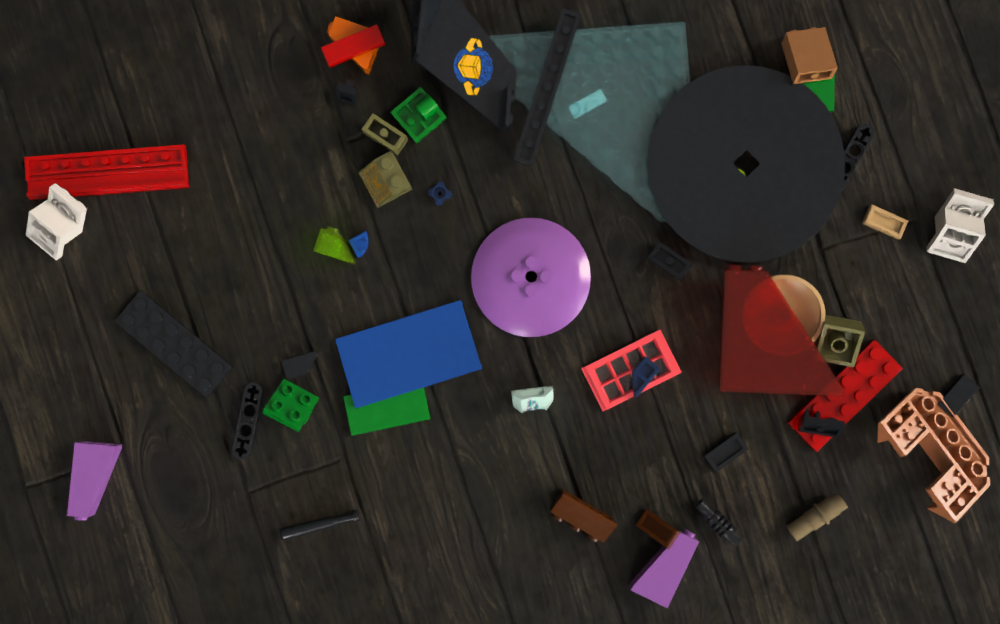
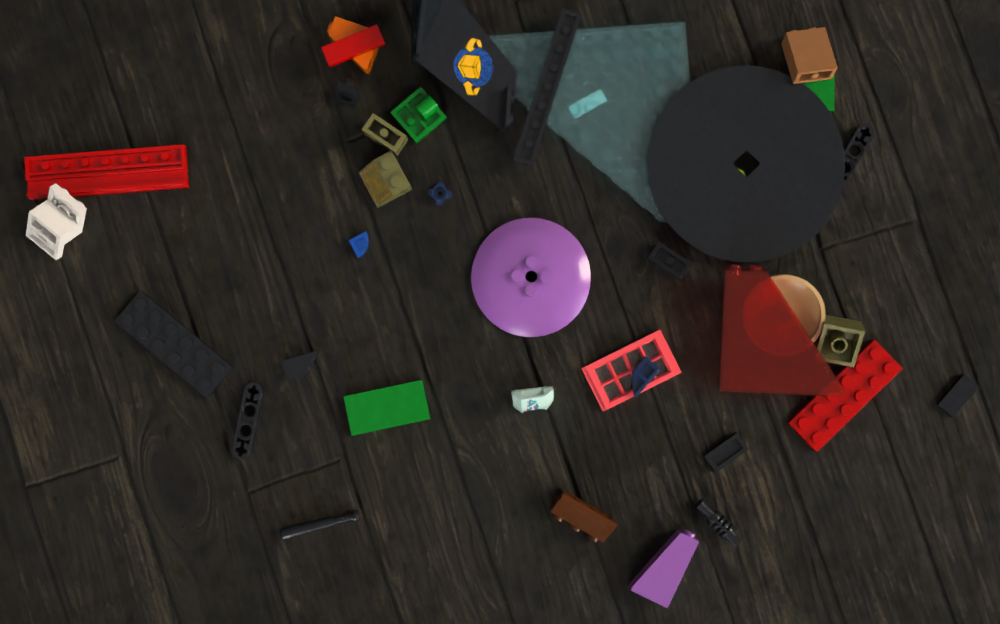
medium lavender slope [67,441,122,520] -> none
green plate [263,379,319,432] -> none
clear neon green slope [314,226,356,265] -> none
blue piece [335,300,482,409] -> none
reddish brown tile [636,509,681,549] -> none
dark tan piece [786,493,848,541] -> none
black plate [798,409,845,438] -> none
tan tile [862,205,908,239] -> none
nougat slope [878,388,990,523] -> none
white bracket [927,188,994,263] -> none

